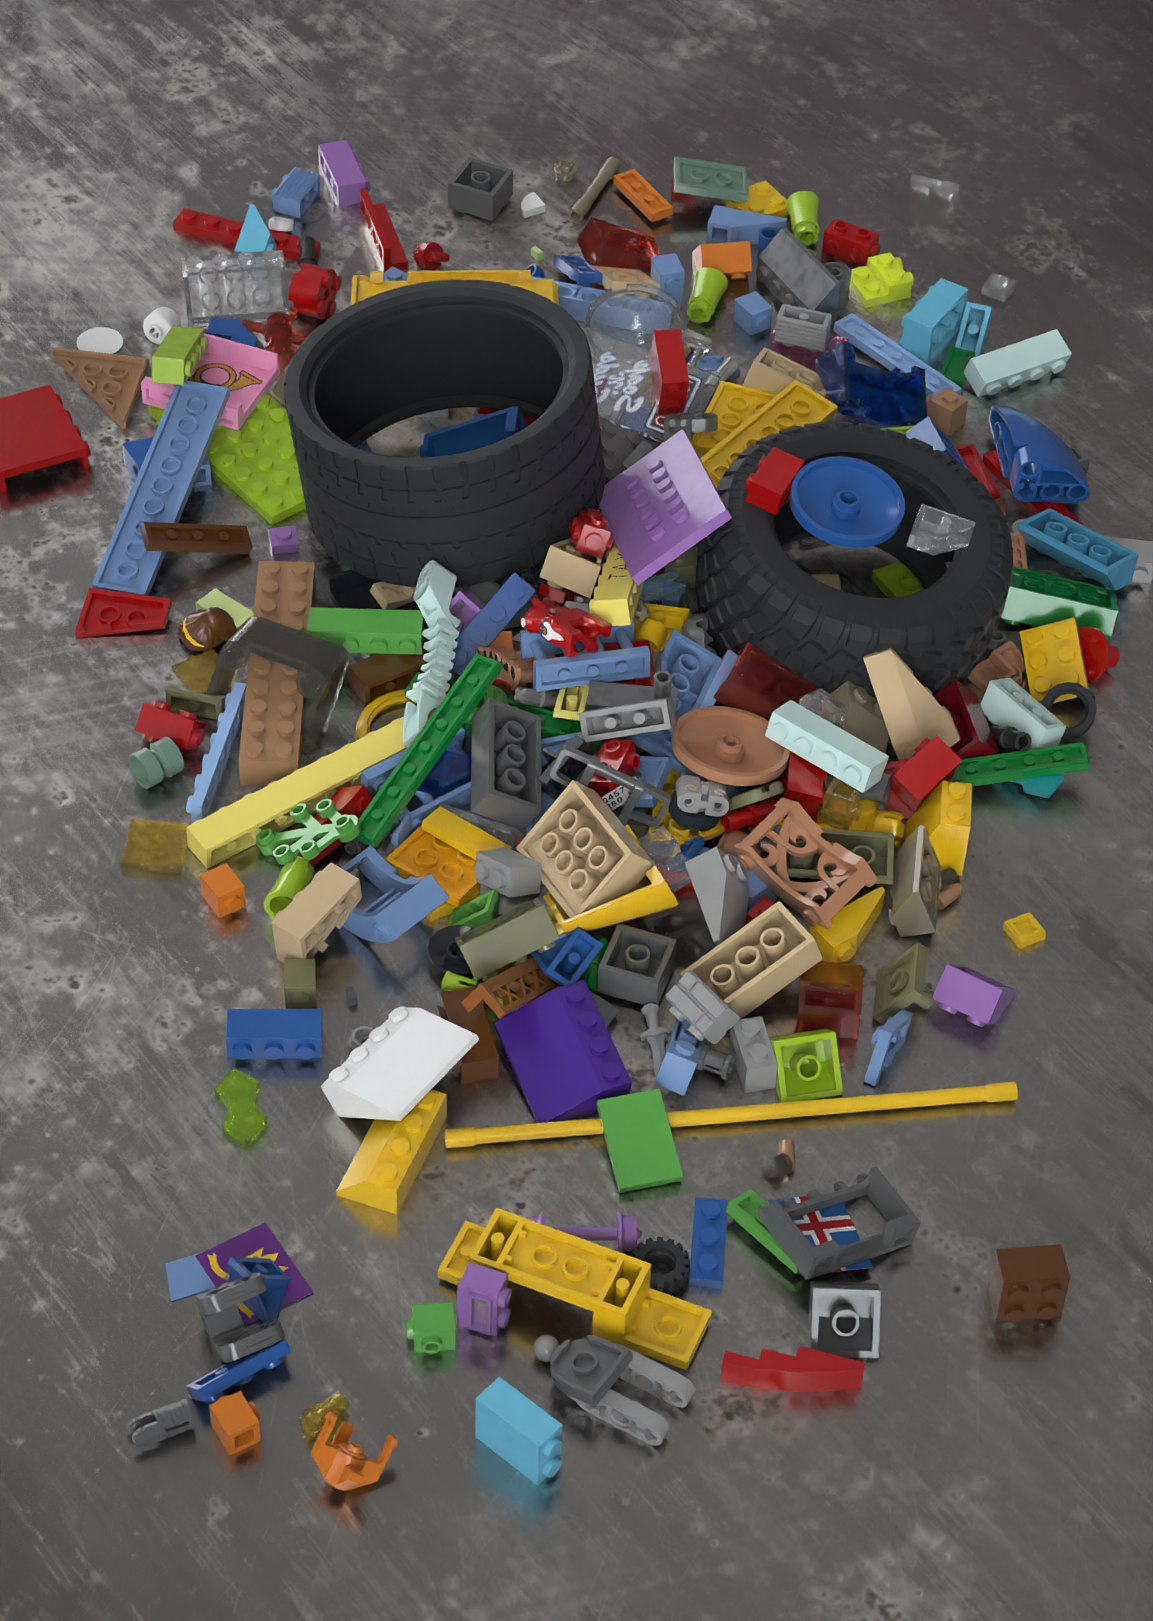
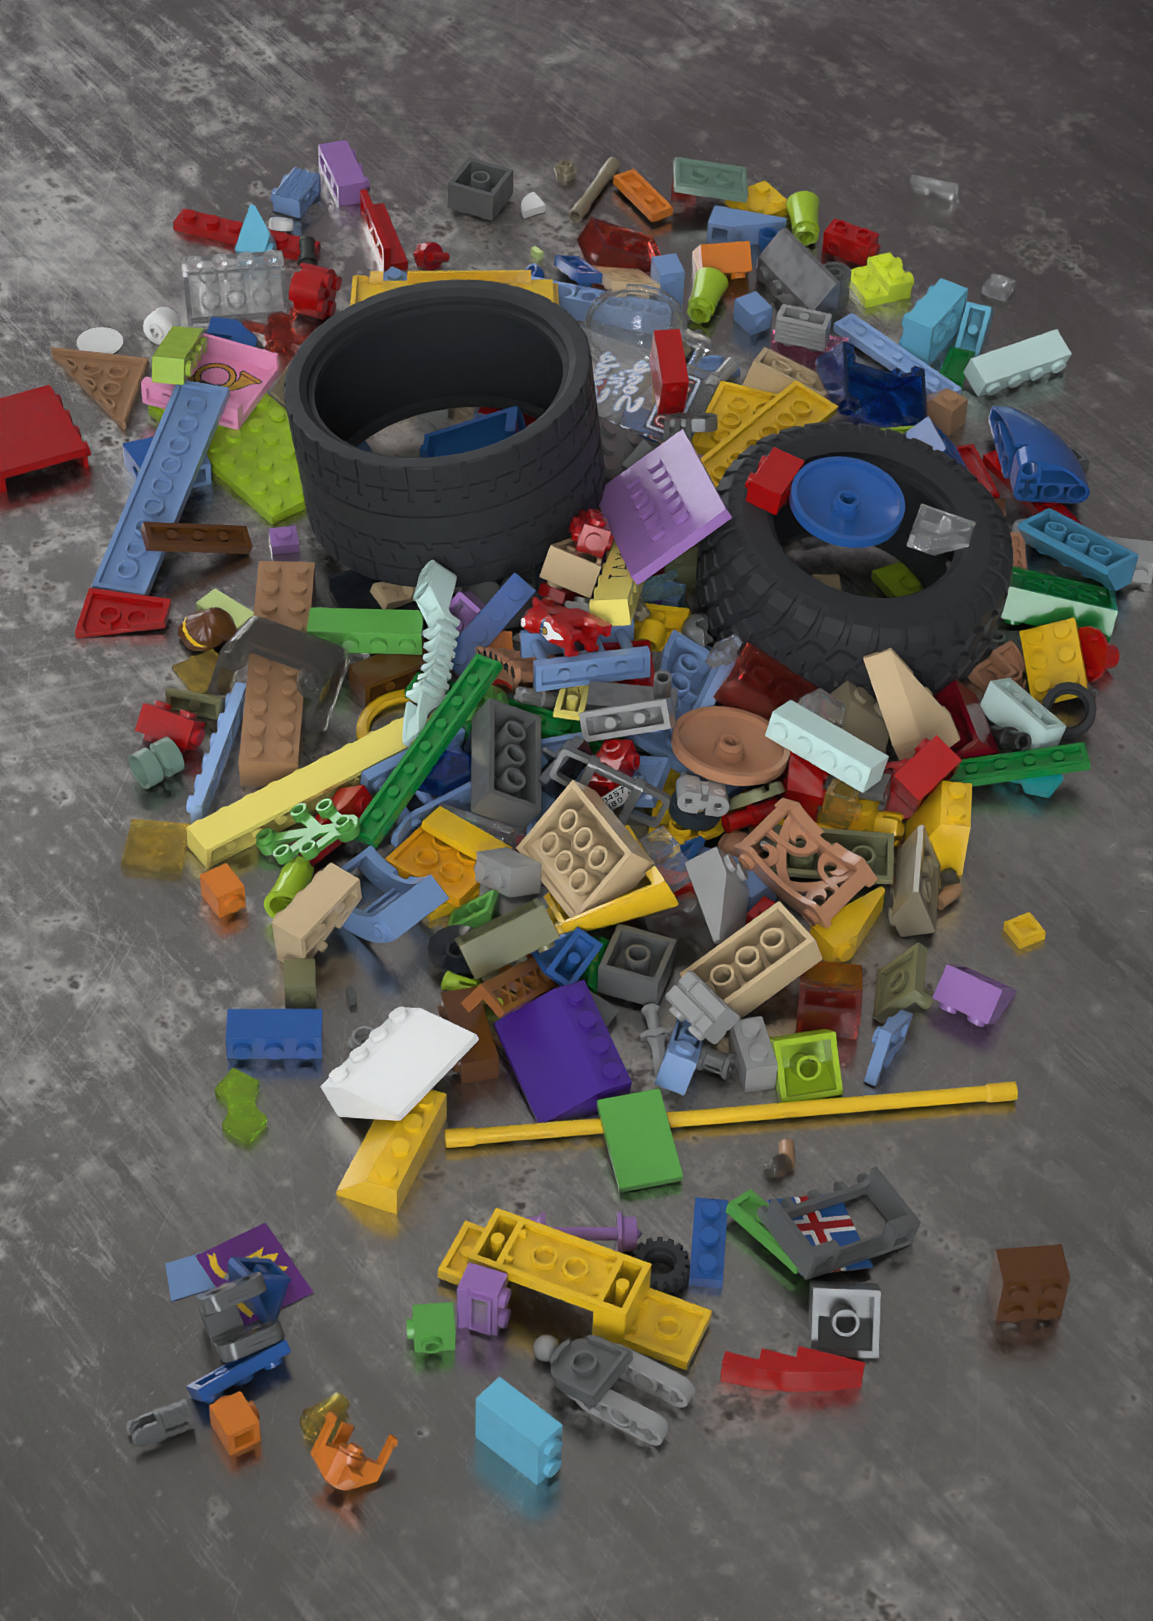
none -> clear plate [705,634,742,669]

